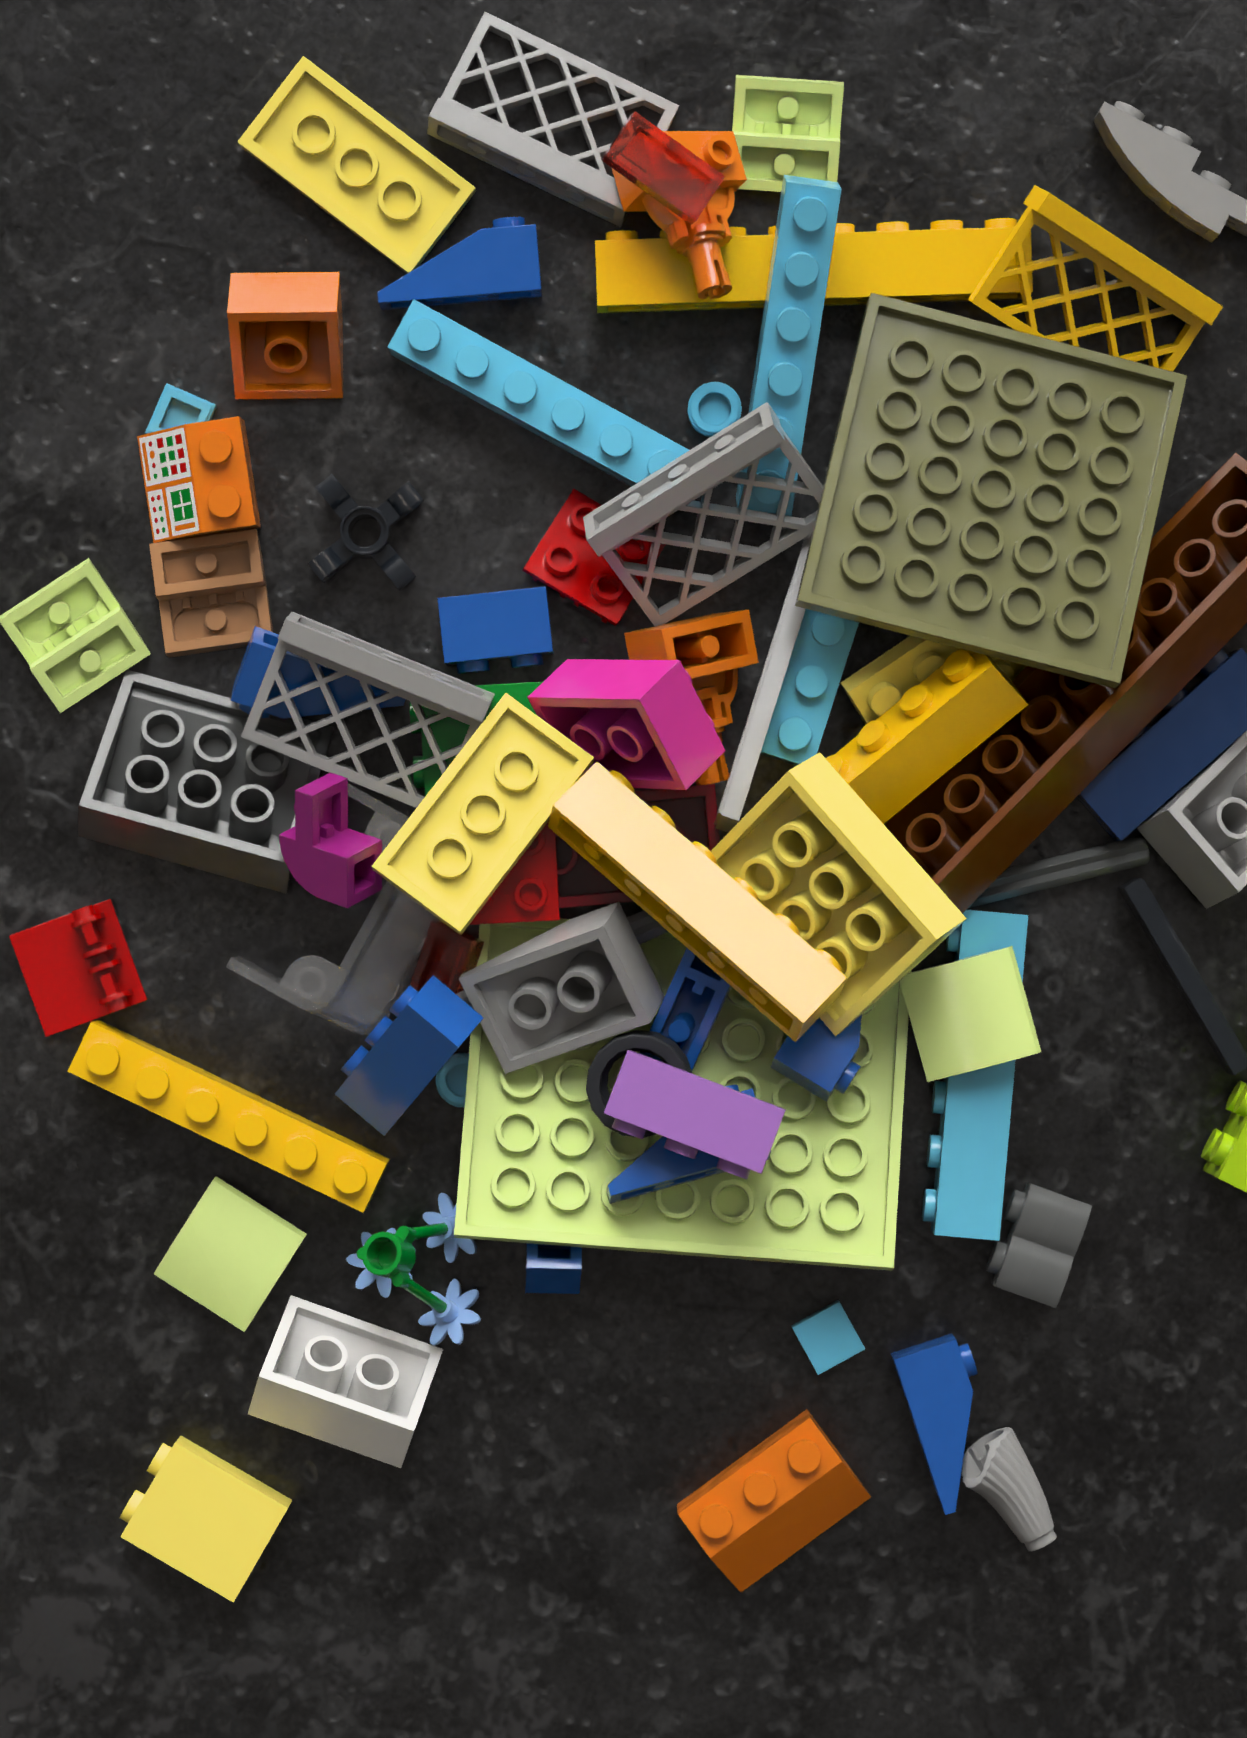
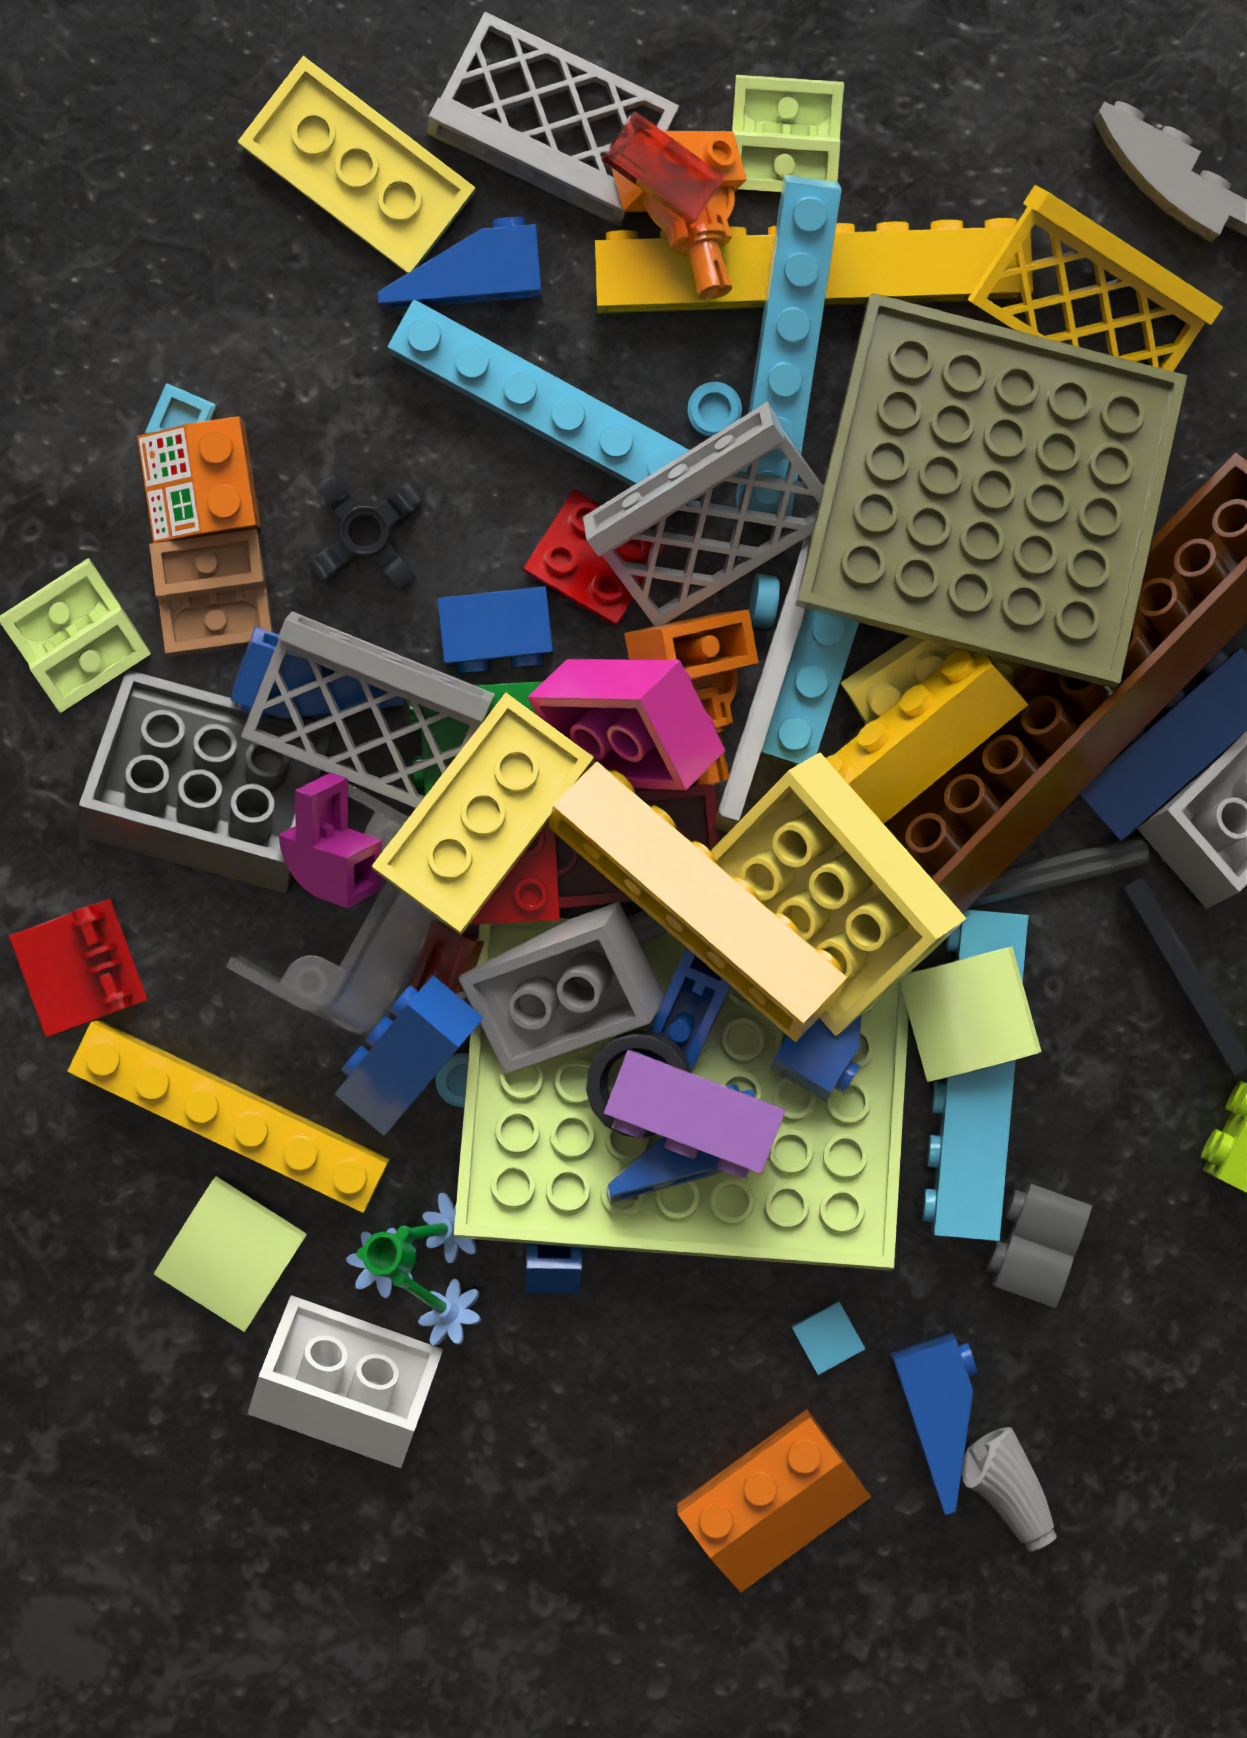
light yellow brick [120,1436,292,1603] -> none
orange slope [227,272,343,399] -> none
none -> medium azure tile [748,573,780,629]

